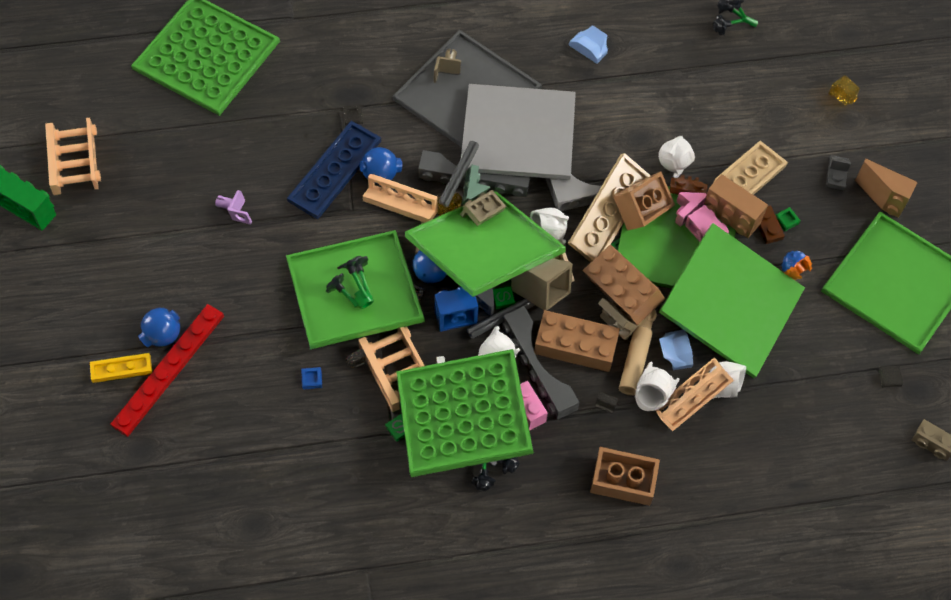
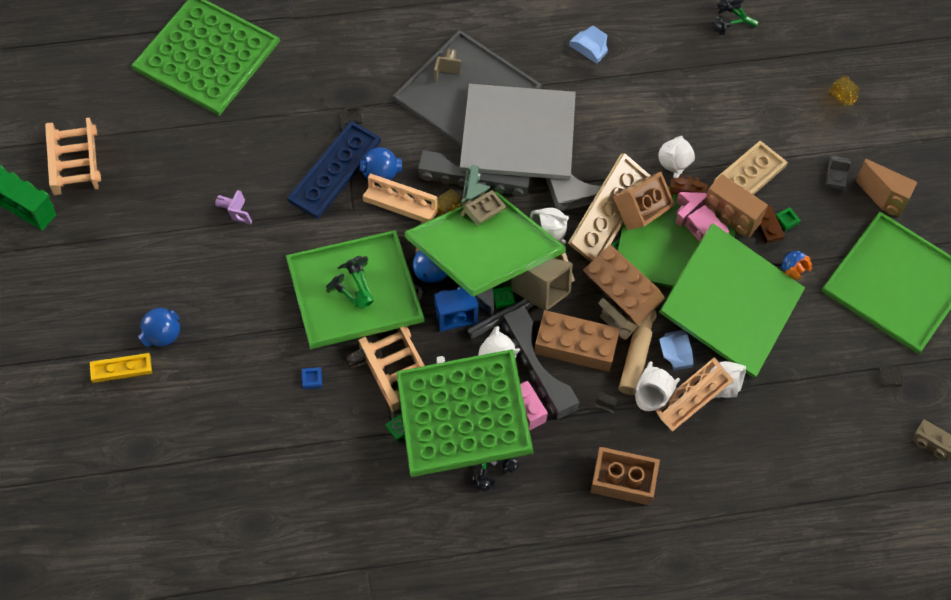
red plate [111,304,224,437] -> none
dark grey axle [439,141,479,207] -> none

